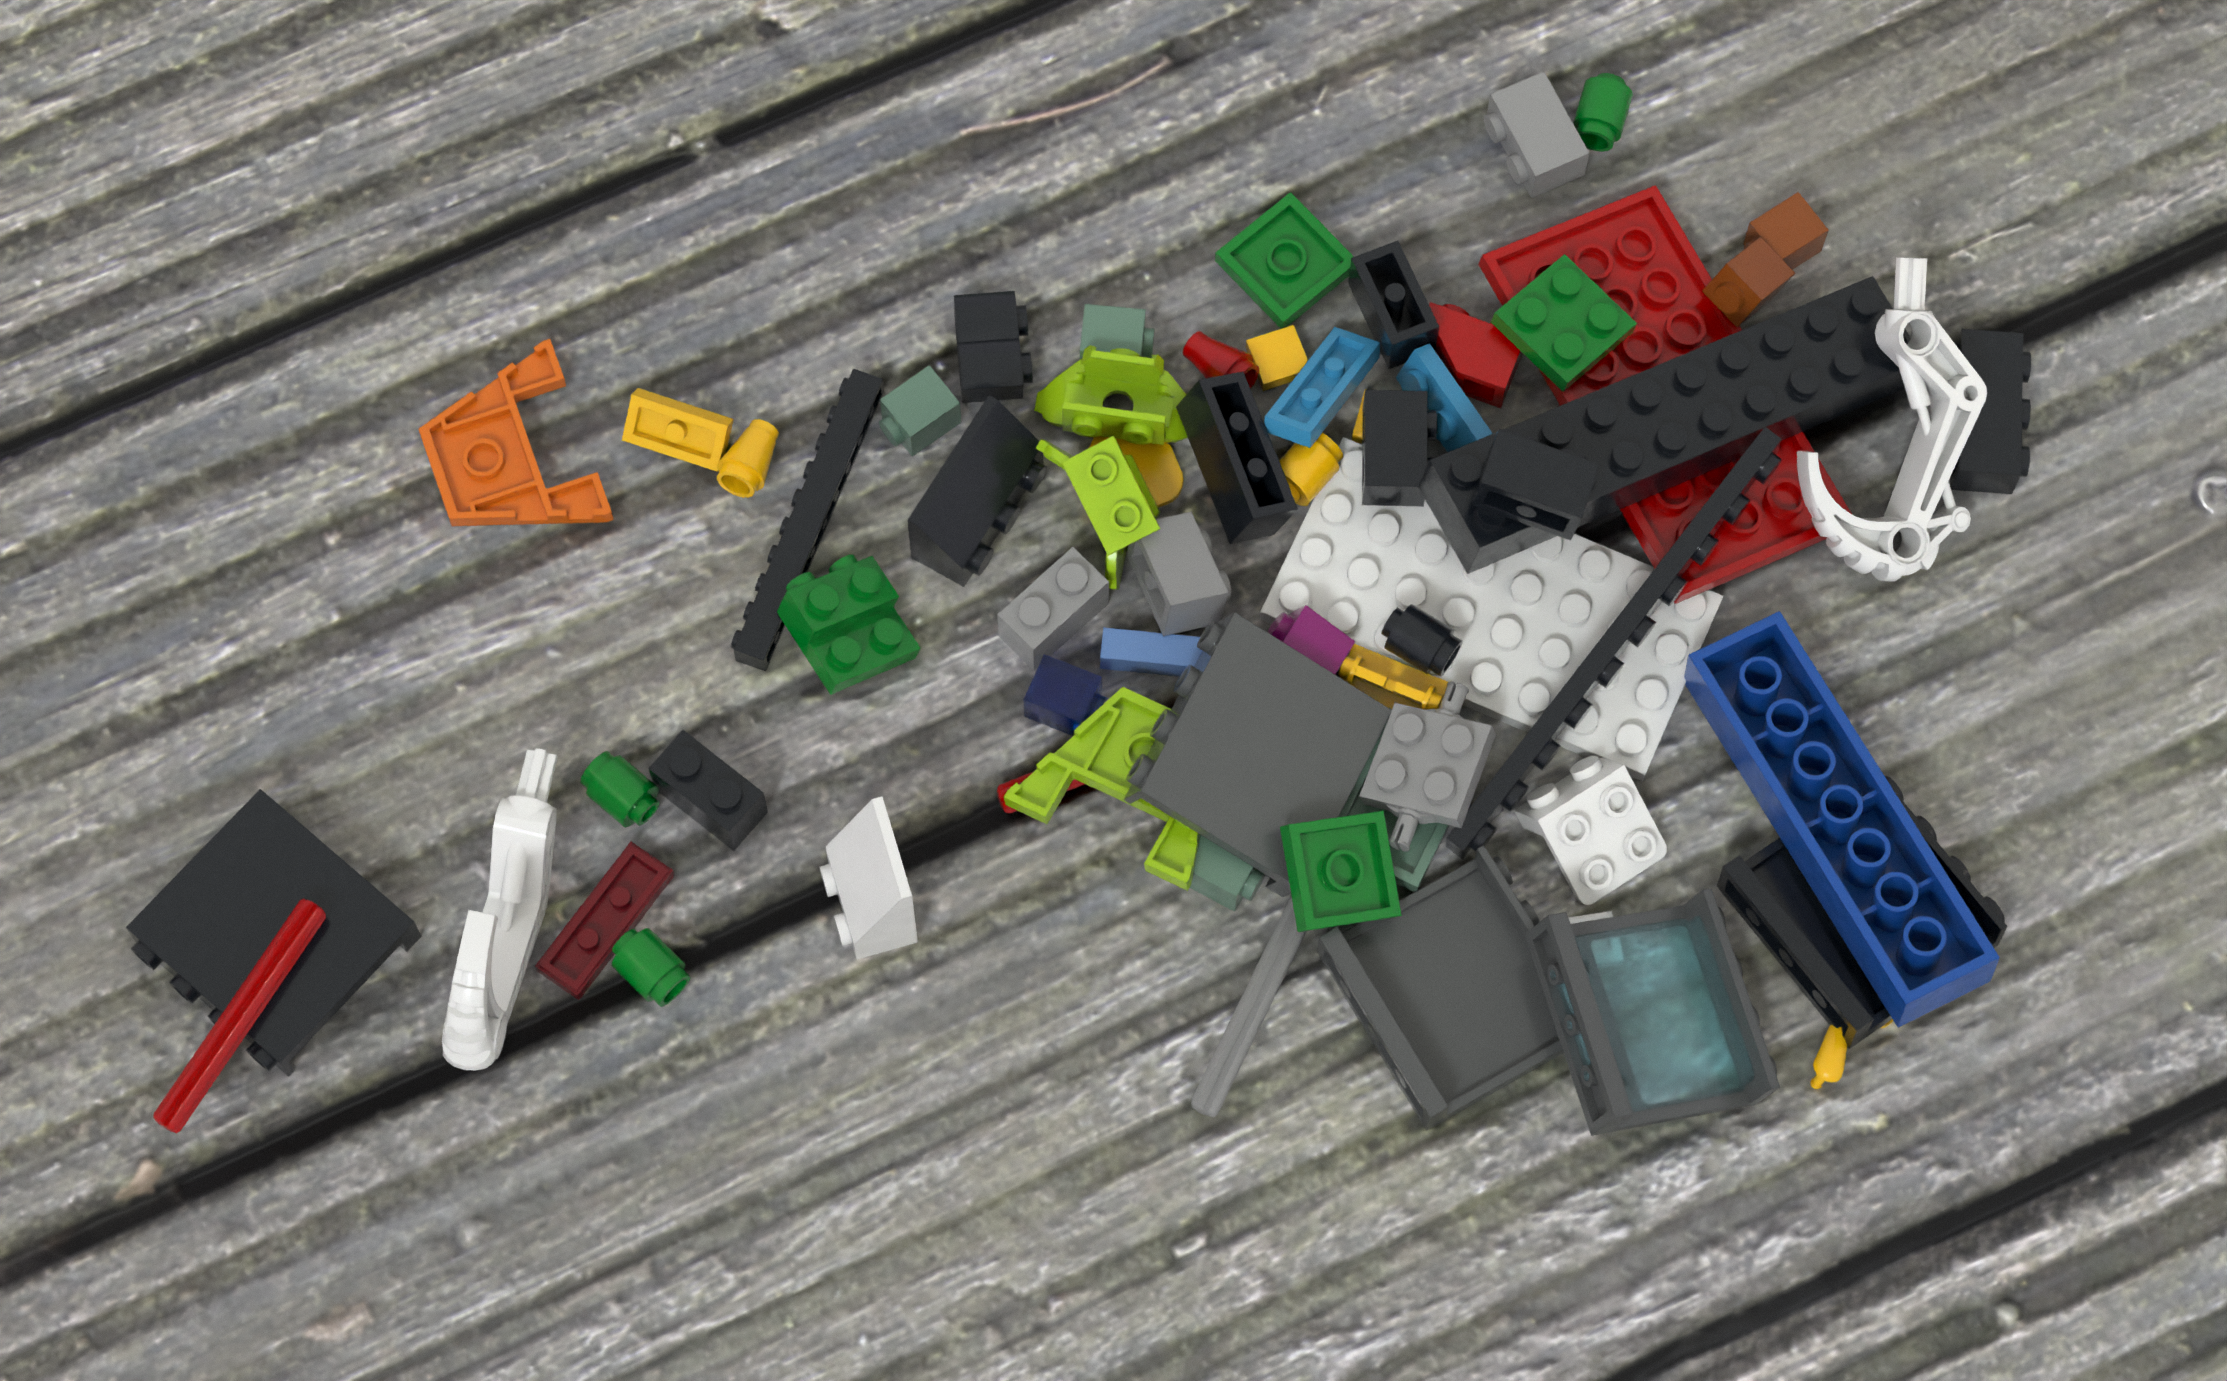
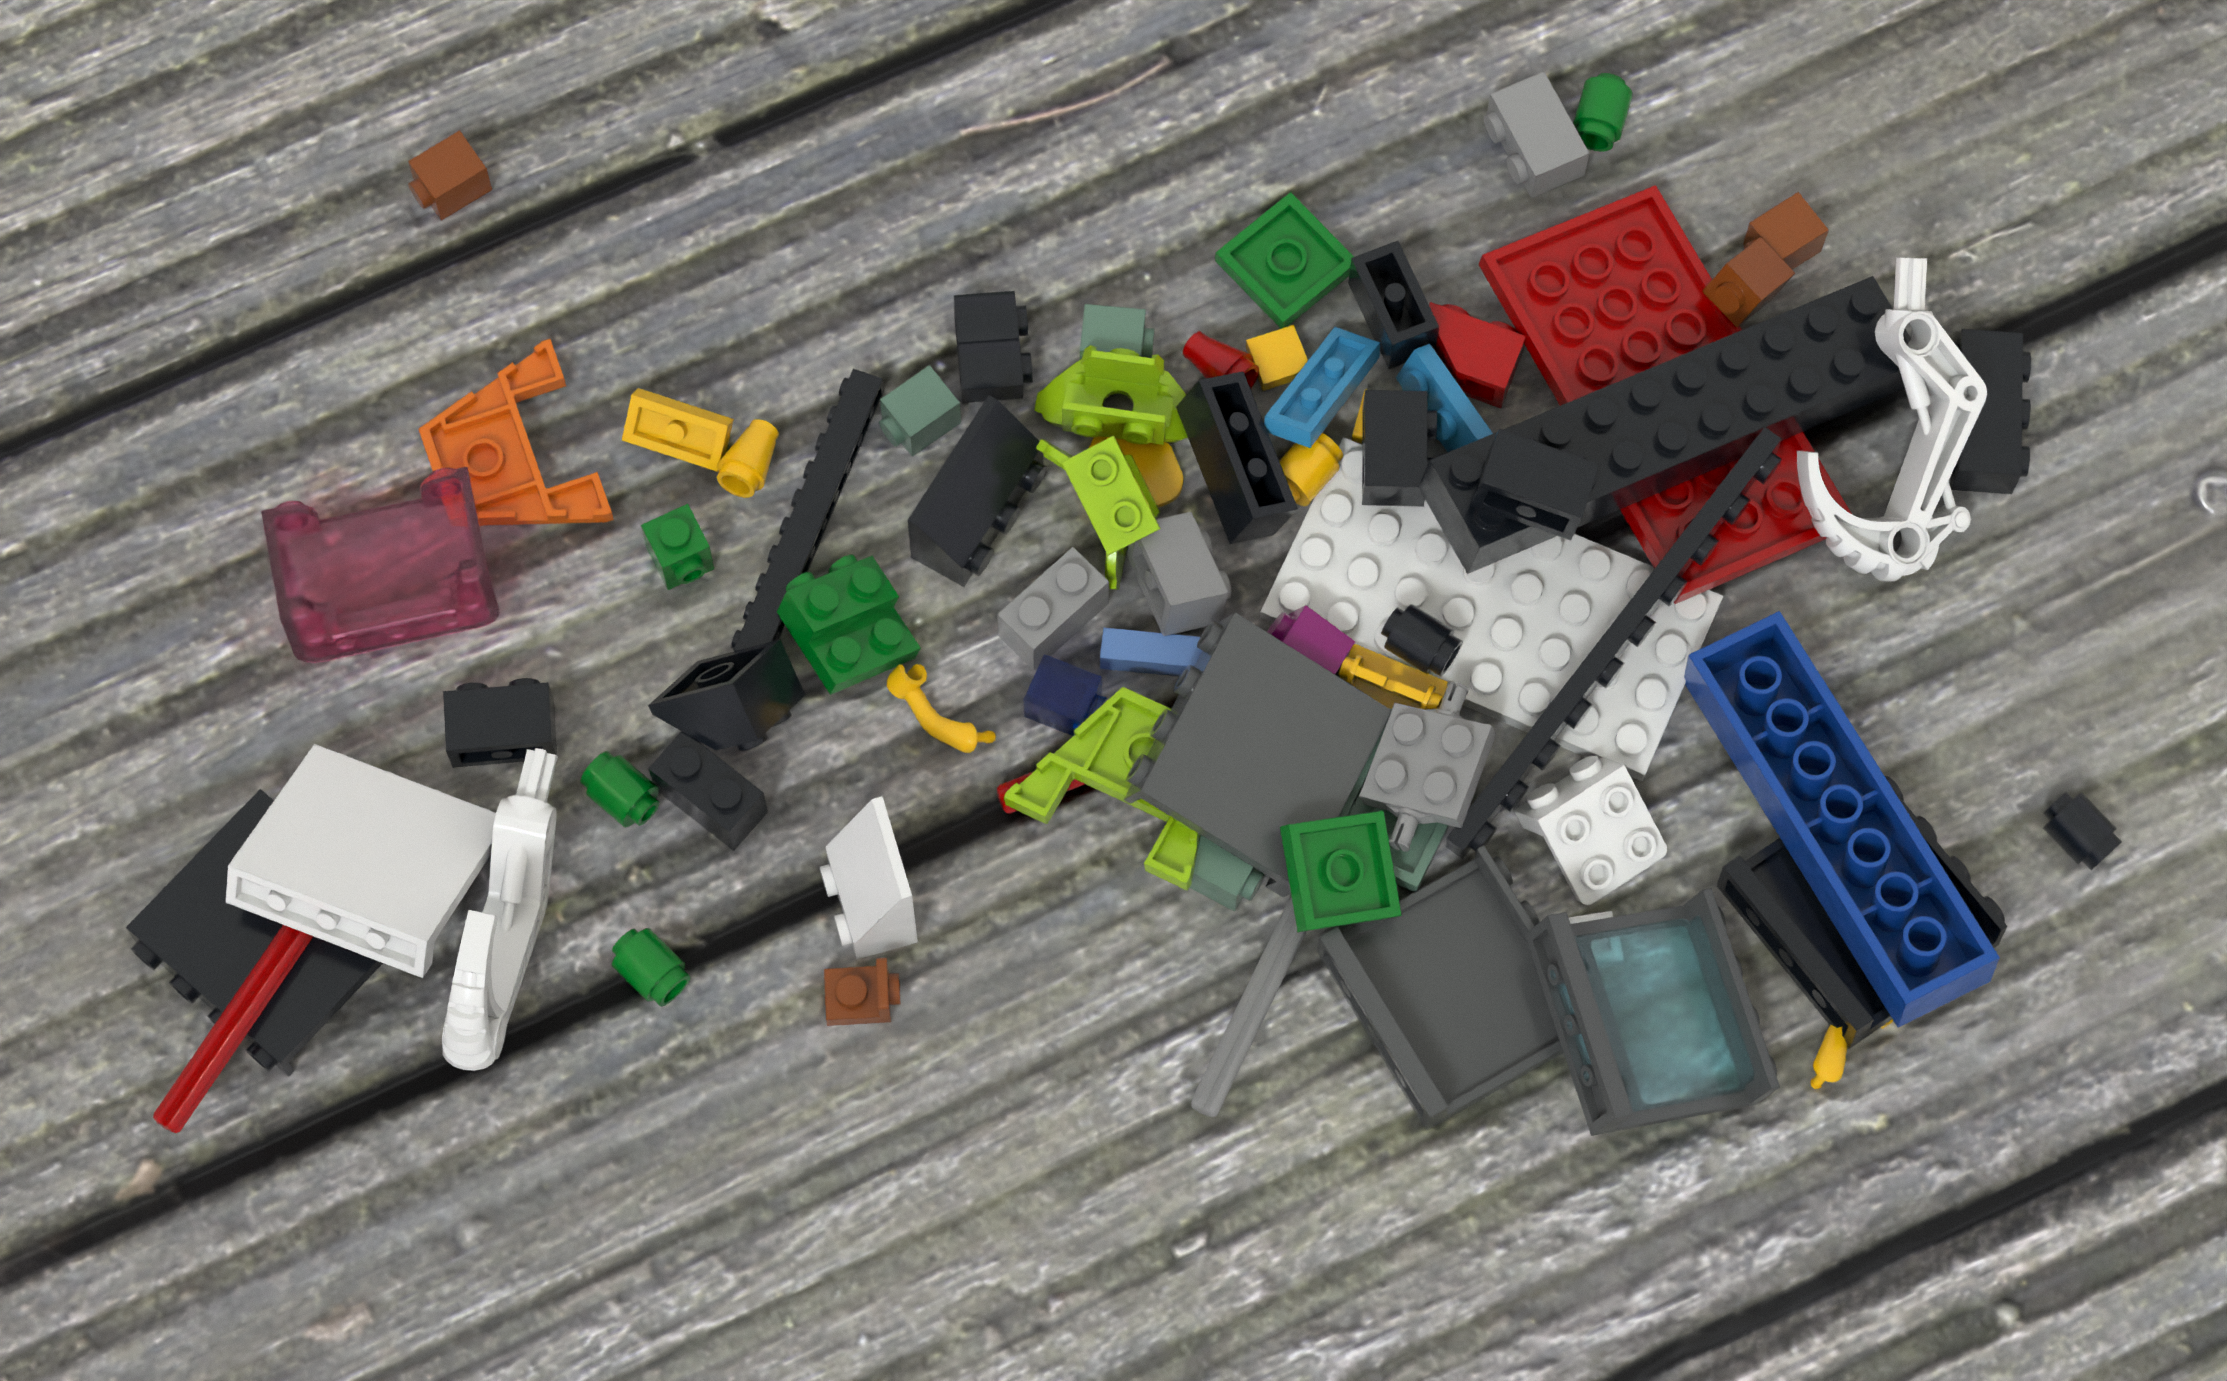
dark red tile [535,841,675,1000] -> none
green plate [1491,254,1637,392] -> none
none -> white panel [226,744,496,978]
none -> clear pink windscreen [261,467,500,663]
none -> dark orange brick [408,130,492,221]
none -> black brick [443,678,557,768]
none -> green brick [641,504,714,590]
none -> black slope [648,639,806,751]
none -> dark orange bracket [824,958,901,1026]
none -> yellow piece [887,664,996,753]
none -> black brick [2043,792,2122,870]

